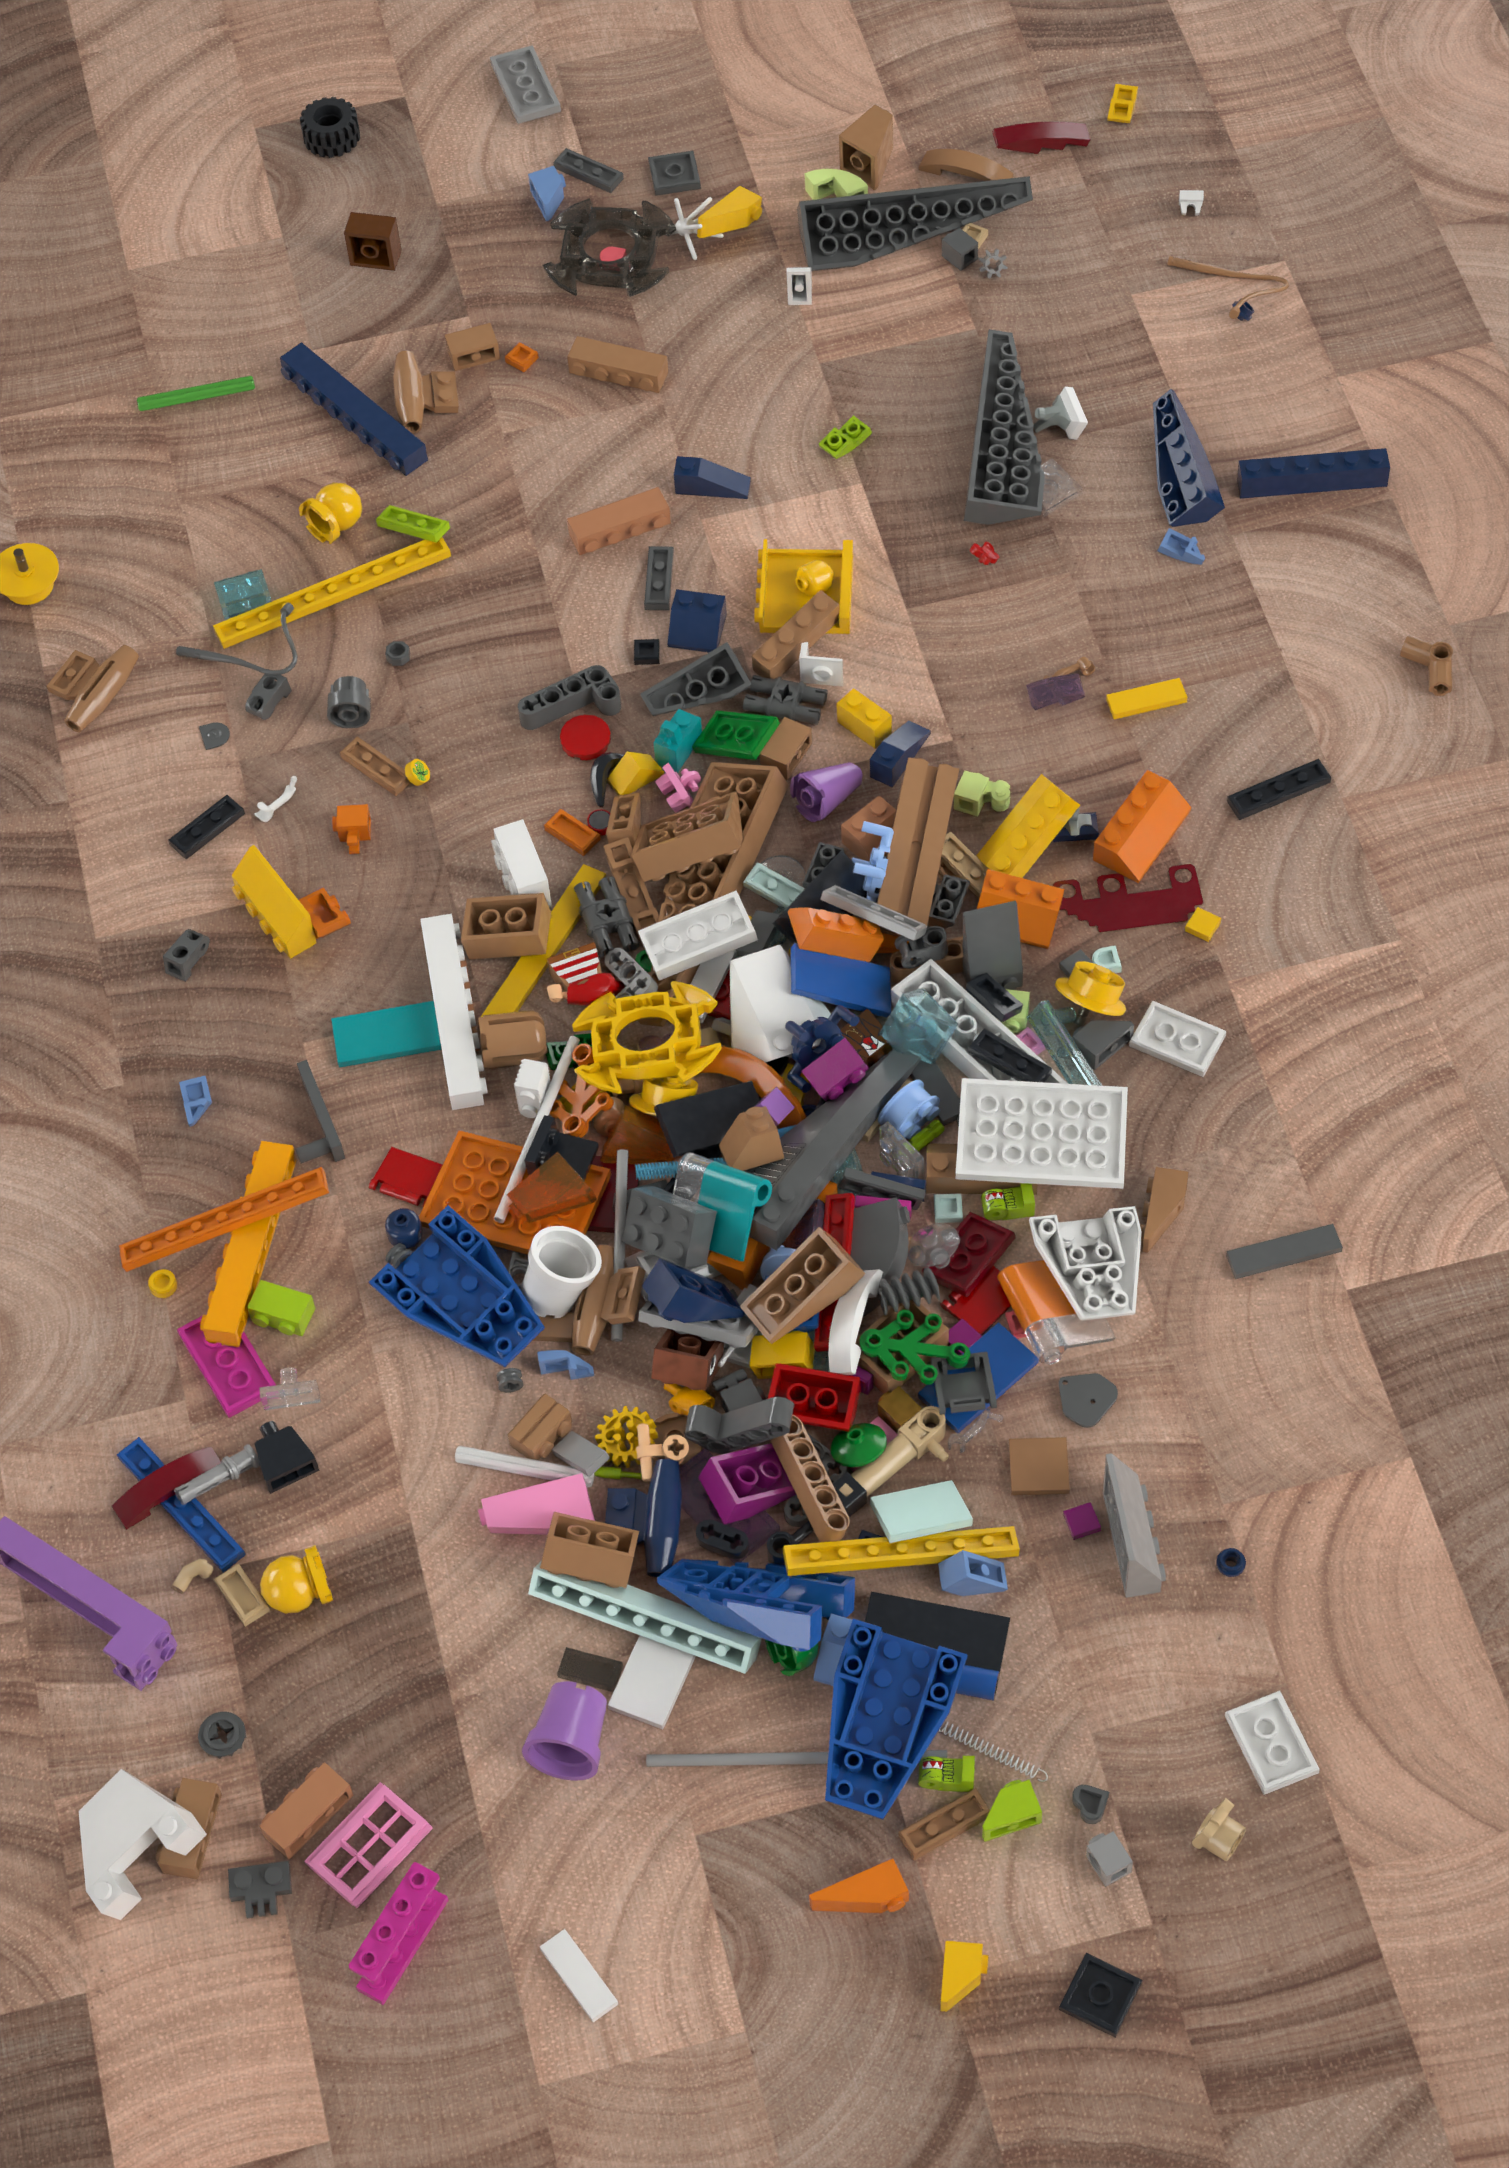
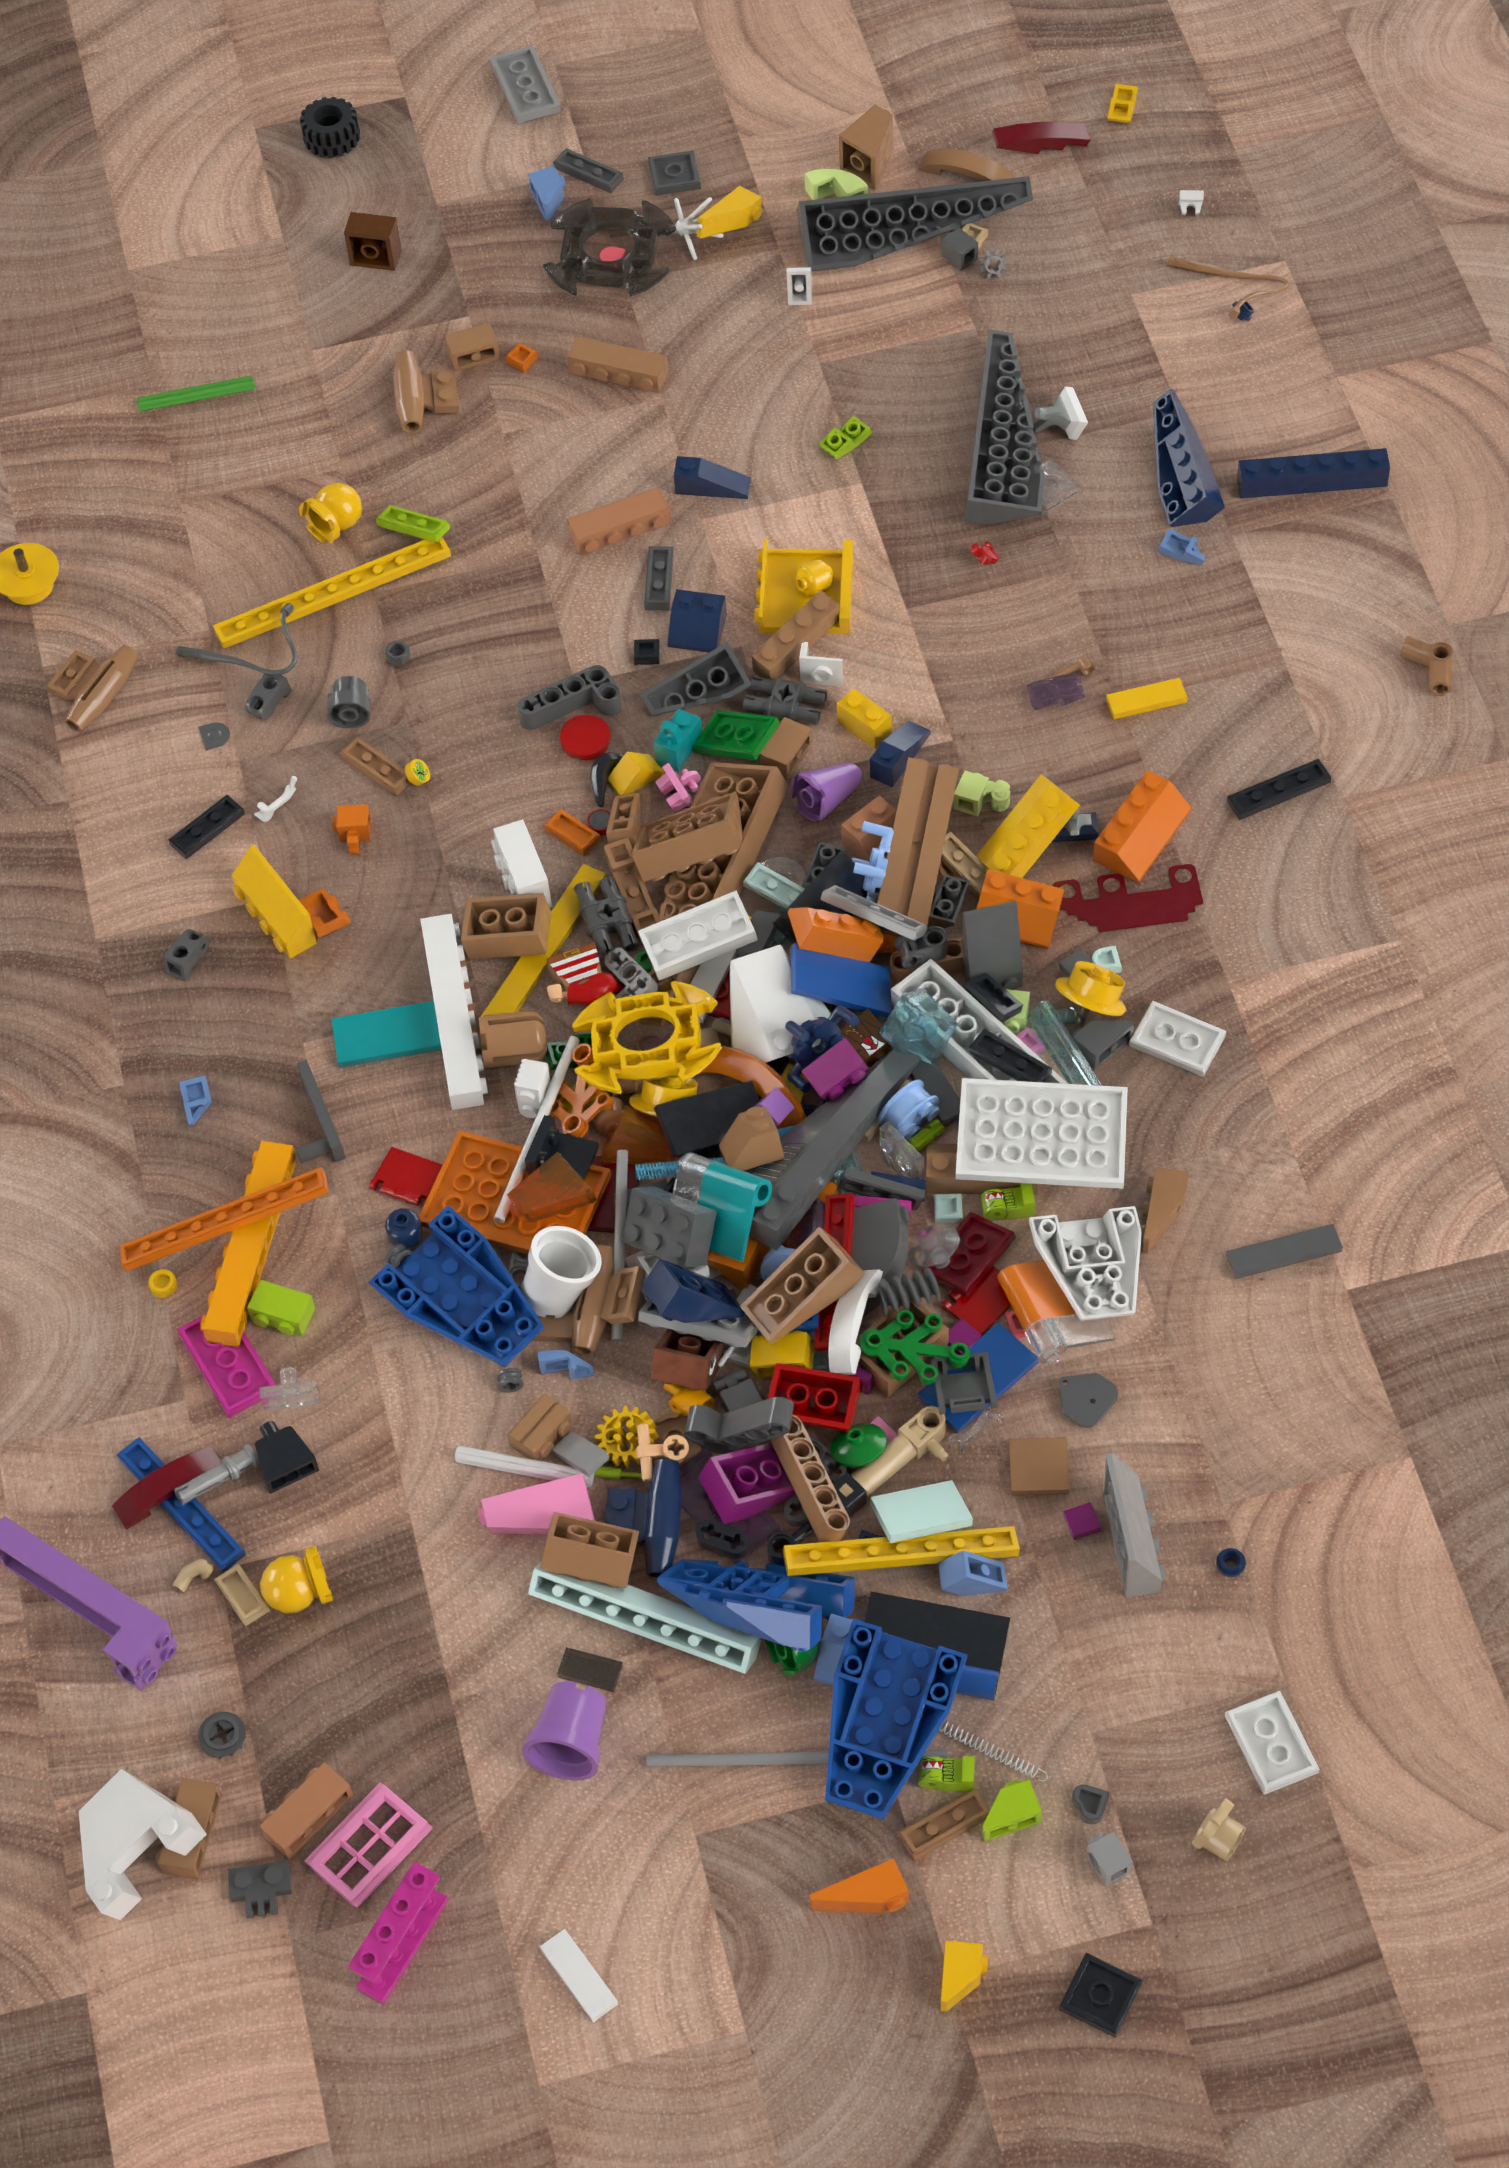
clear light blue brick [214,569,272,620] -> none
dark blue brick [280,342,428,476] -> none
white tile [608,1635,696,1729] -> none
pearl gold brick [878,1386,922,1434] -> none
yellow tile [1185,907,1221,942] -> none

